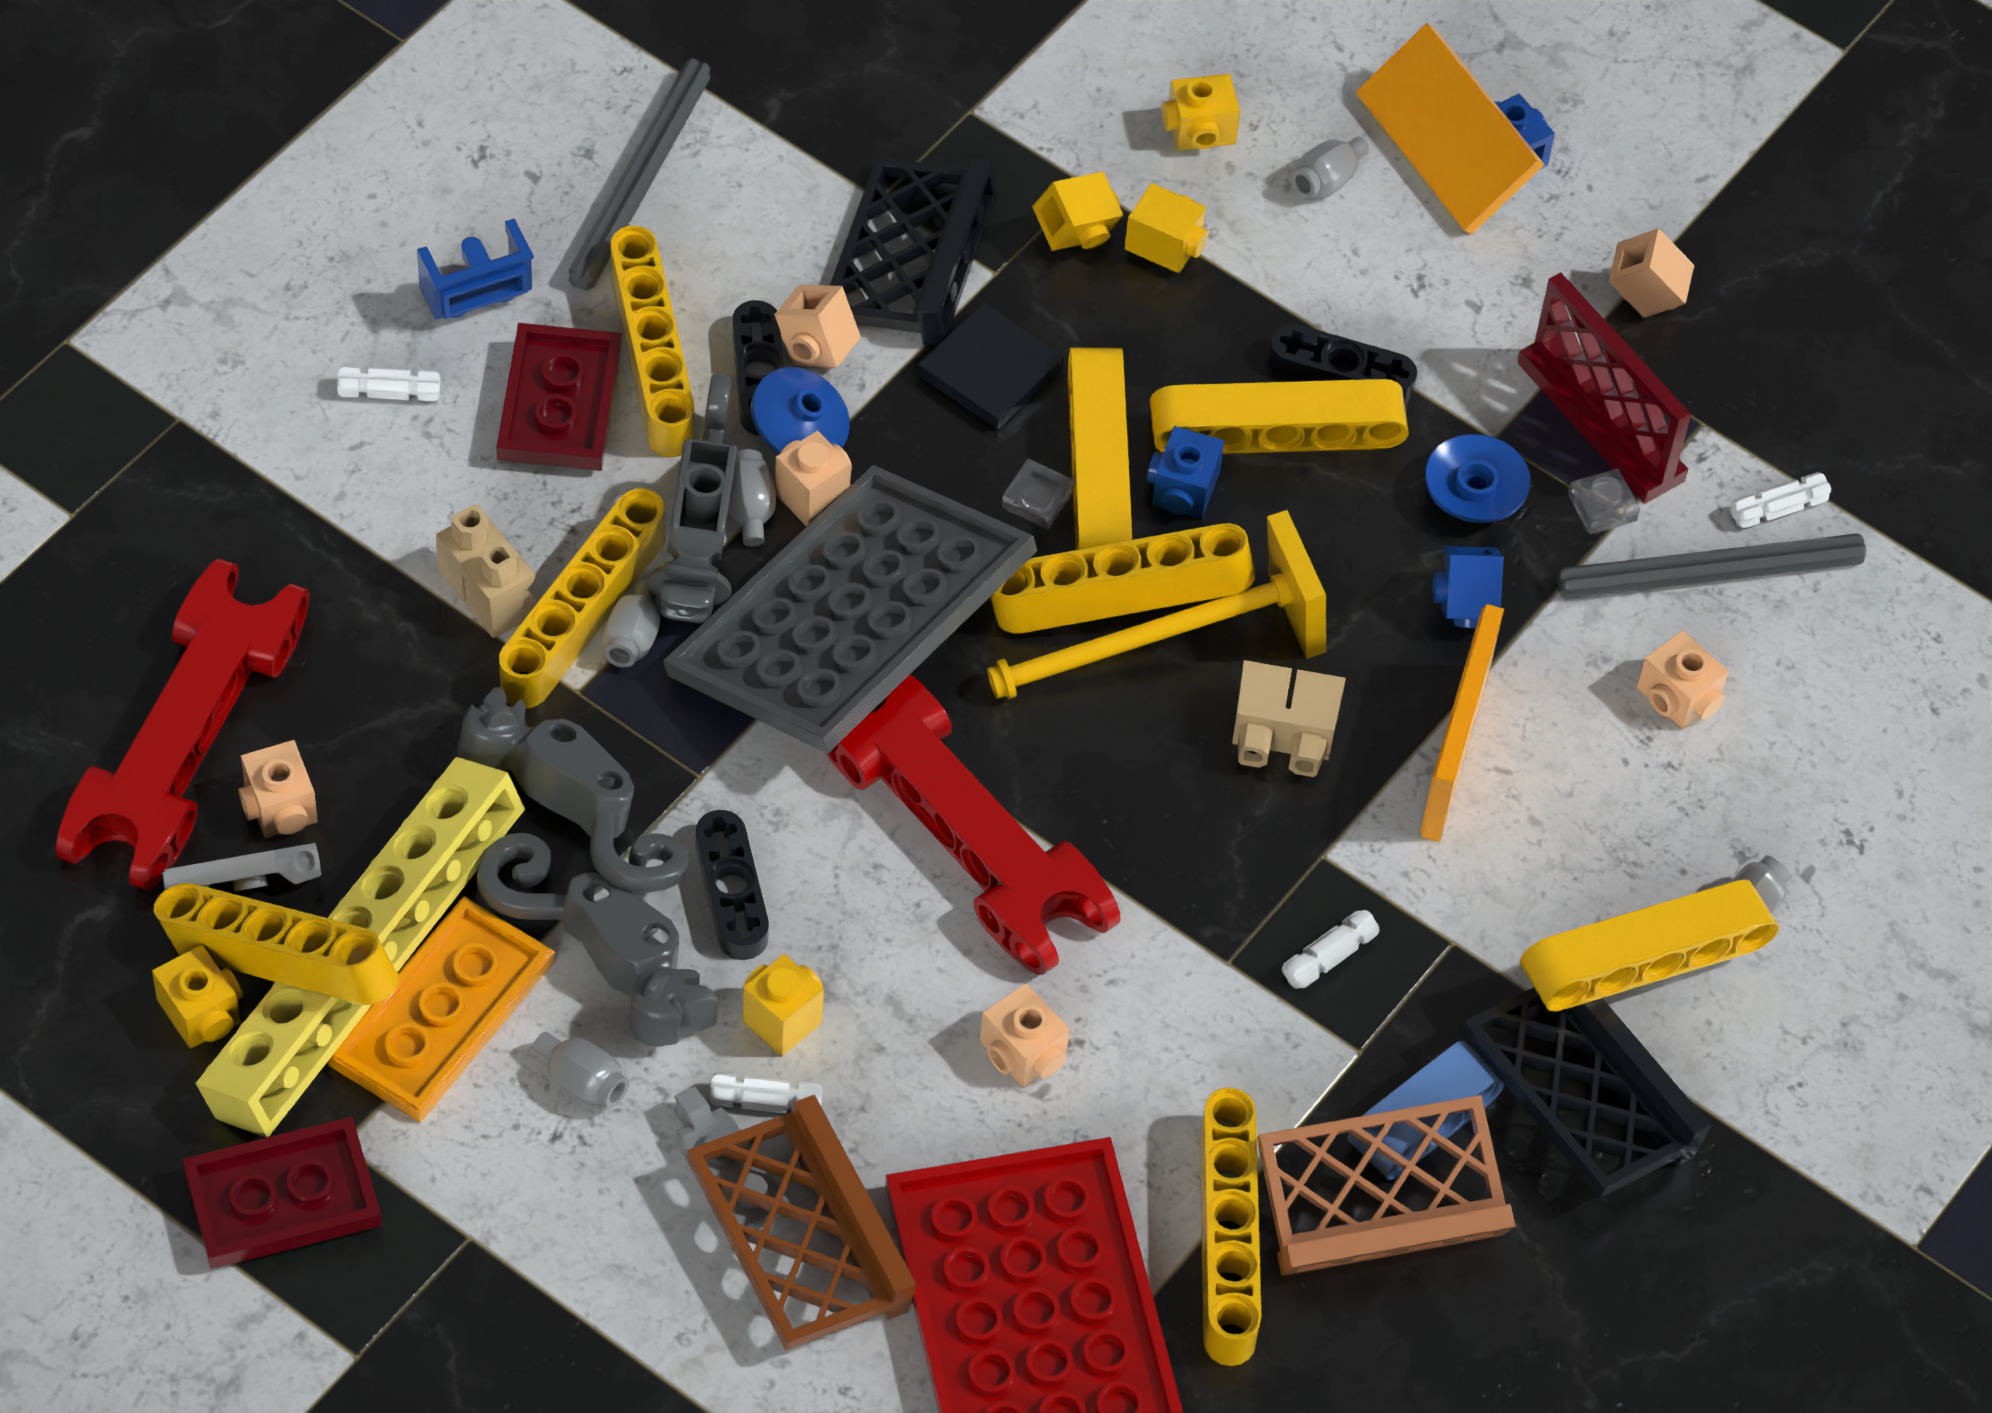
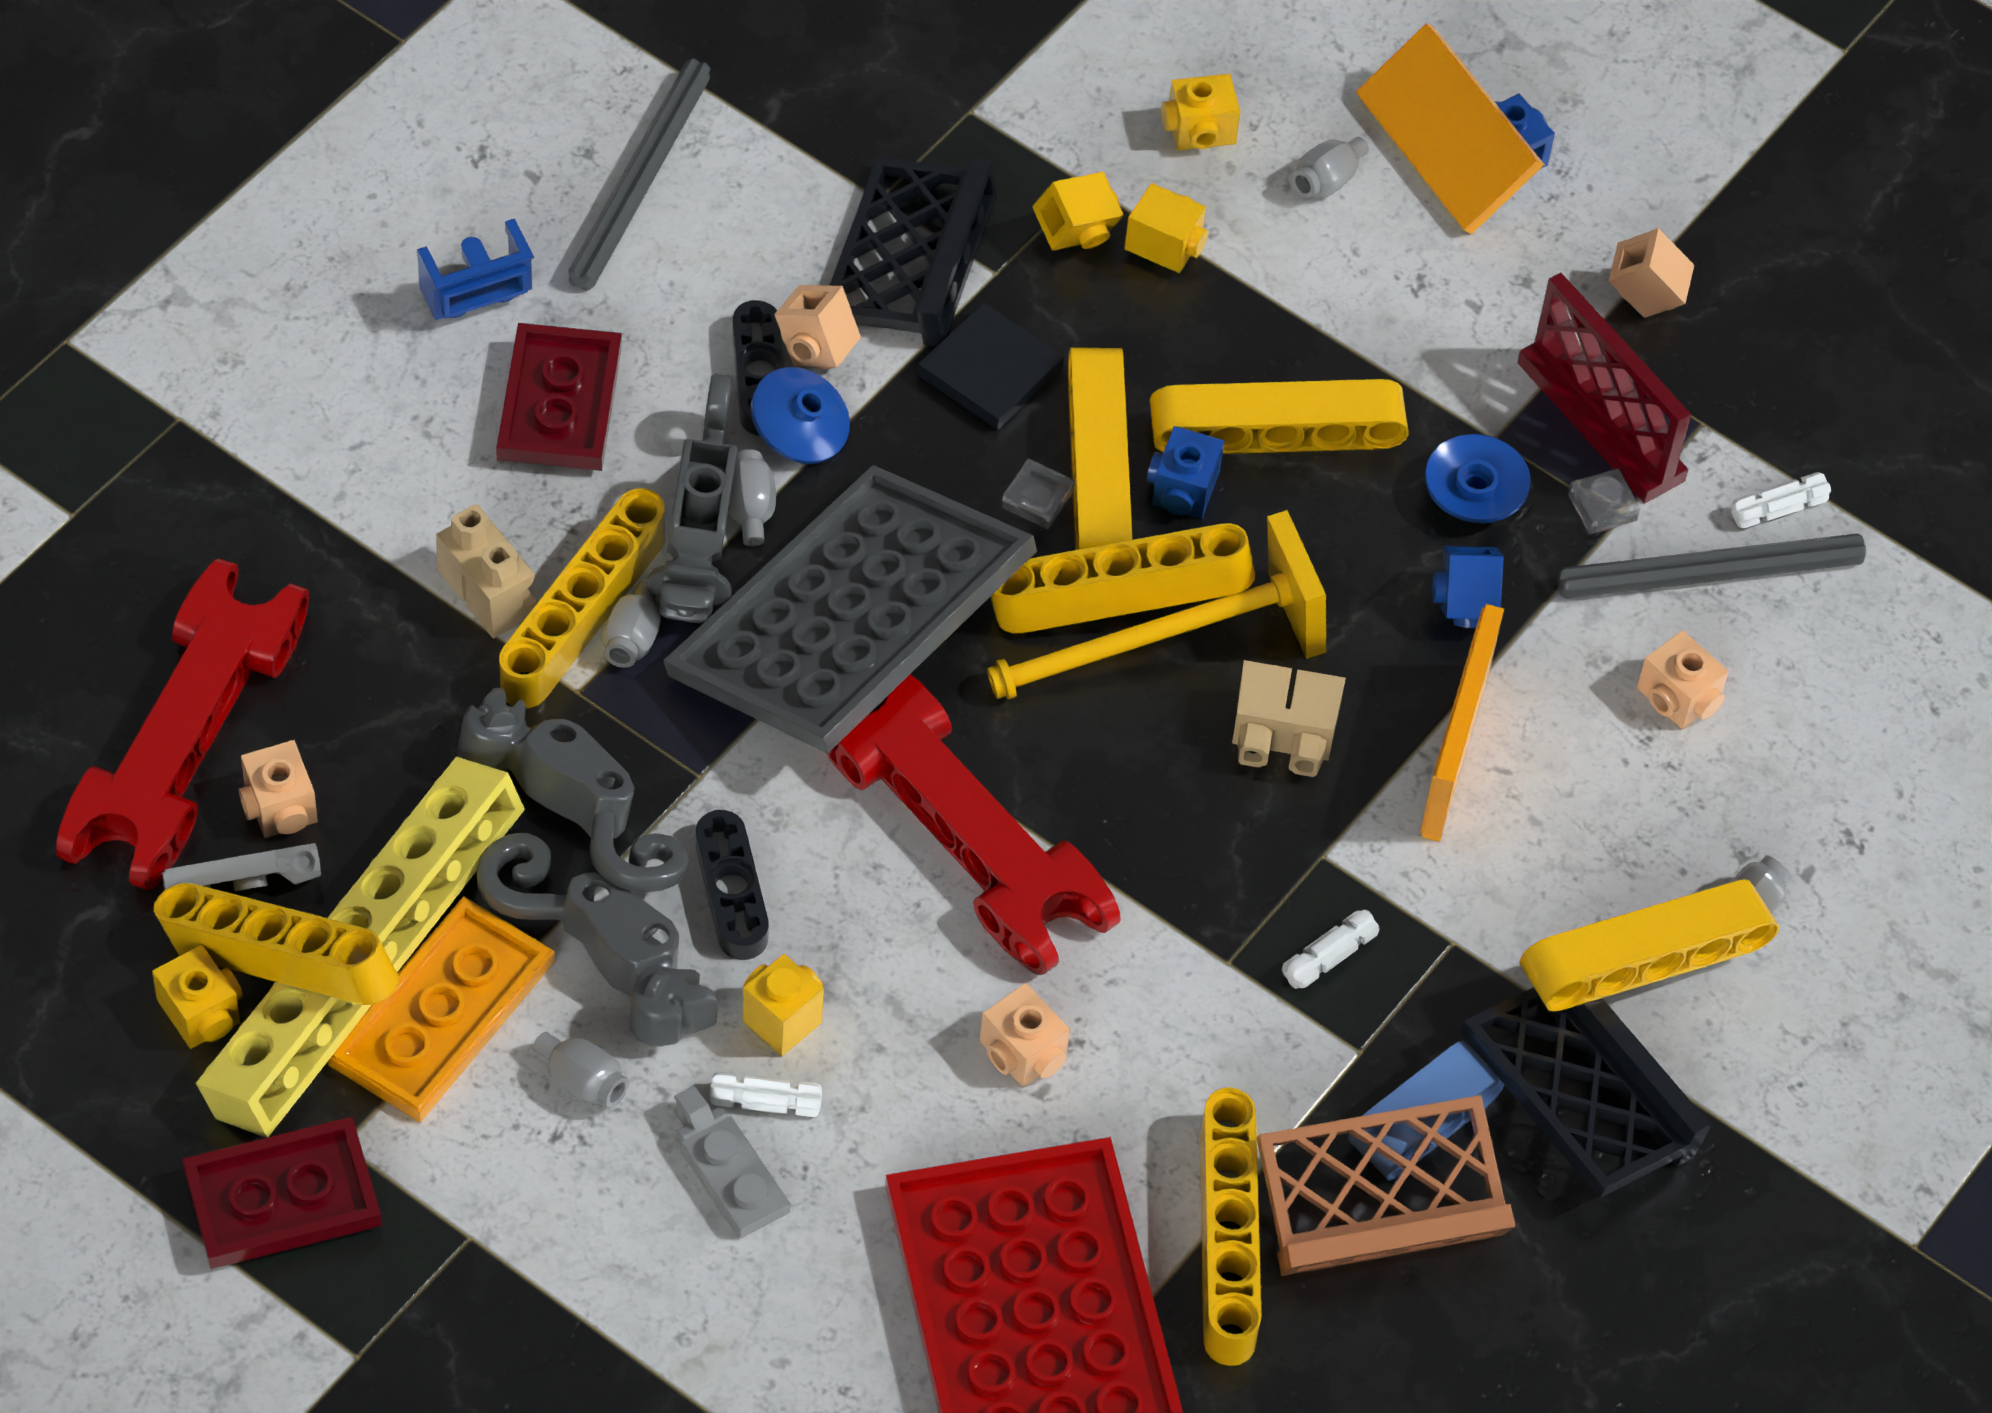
white axle [337,366,441,402] -> none
yellow beam [611,225,694,458] -> none
dark orange fence [686,1094,917,1351] -> none
light nougat brick [775,430,852,527] -> none
black beam [1269,324,1417,403] -> none

